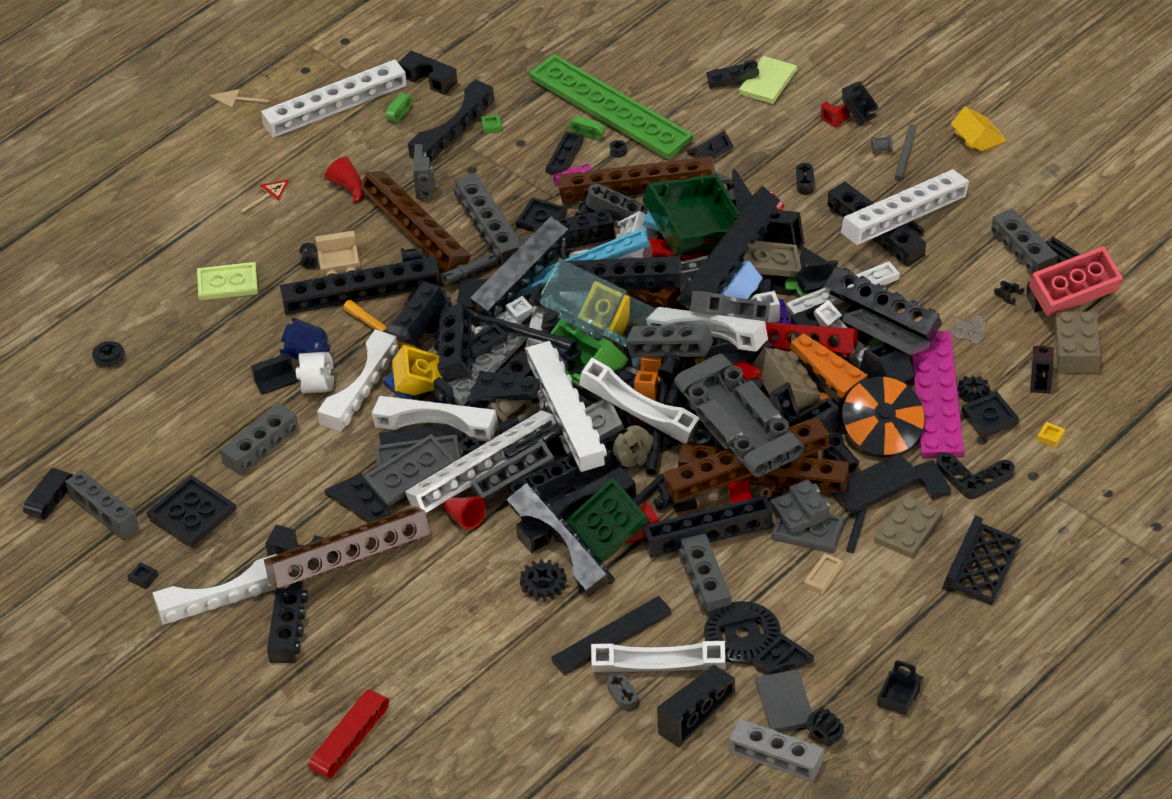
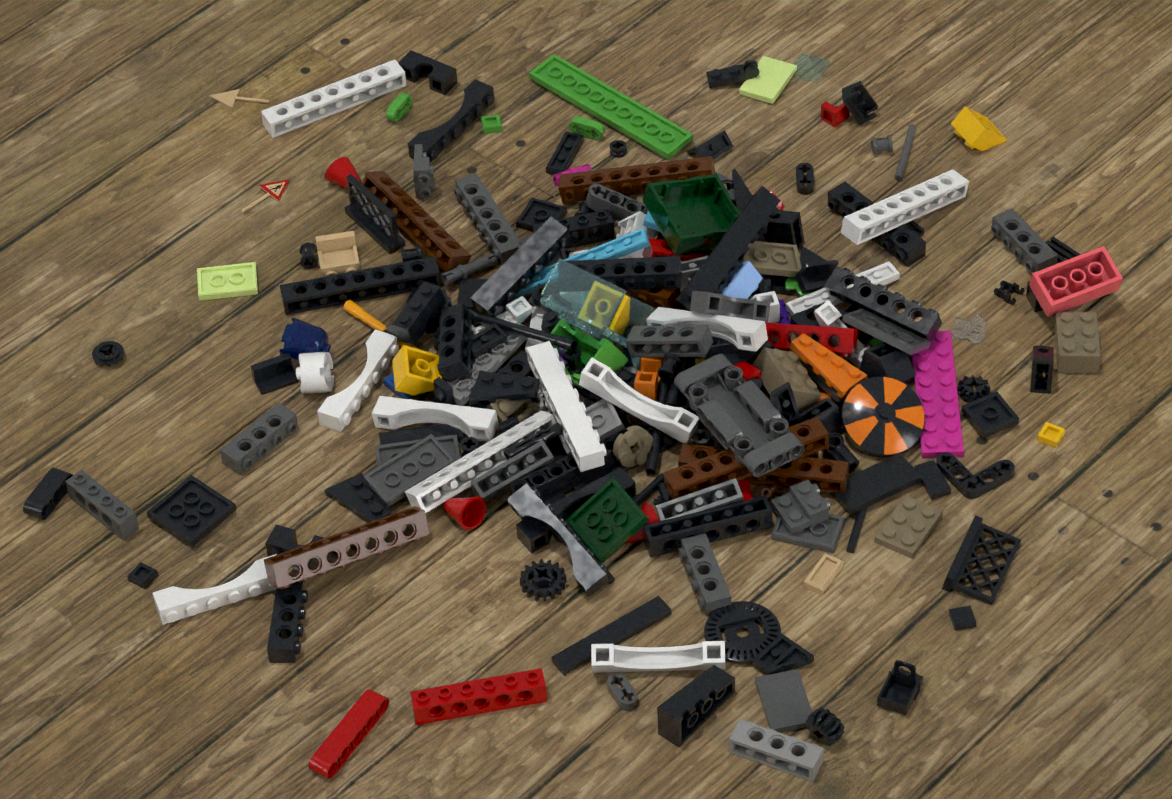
none -> black fence [344,174,405,254]
none -> red brick [410,668,547,725]
none -> dark grey brick [656,478,743,521]
none -> clear light blue piece [793,53,830,83]
none -> black tile [949,606,976,631]

